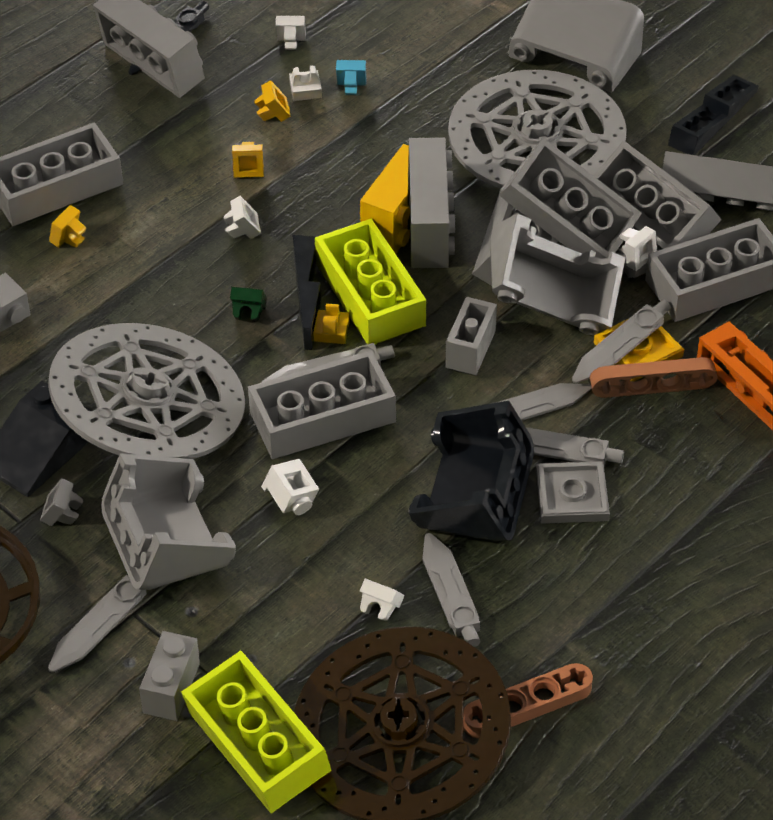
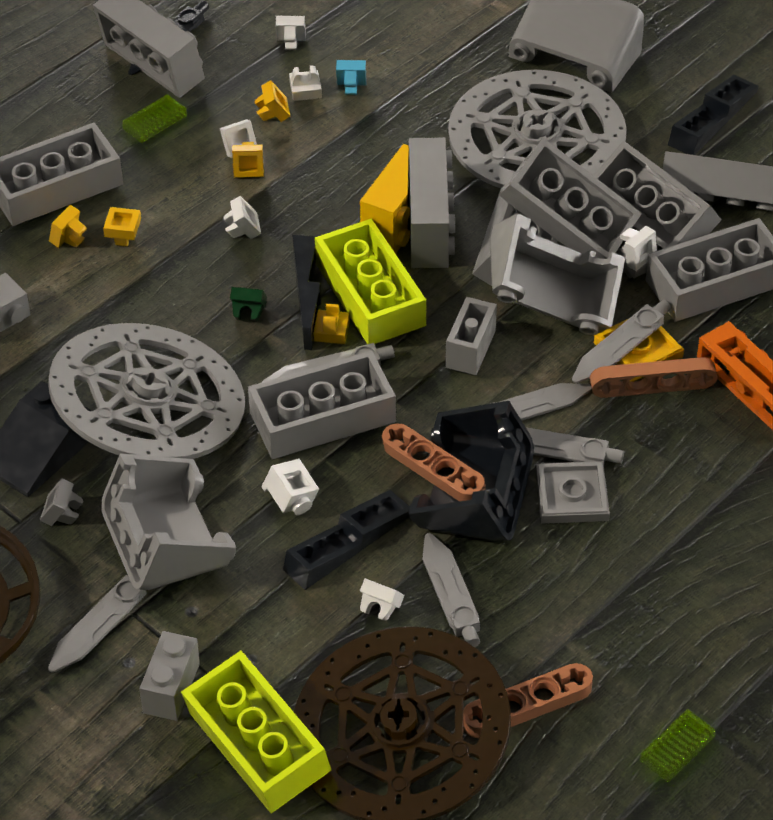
none -> yellow tile [103,207,141,247]
none -> clear neon green tile [122,94,187,143]
none -> white tile [220,119,257,158]
none -> black slope [283,490,410,590]
none -> nougat beam [382,423,486,502]
none -> clear neon green tile [640,709,716,782]

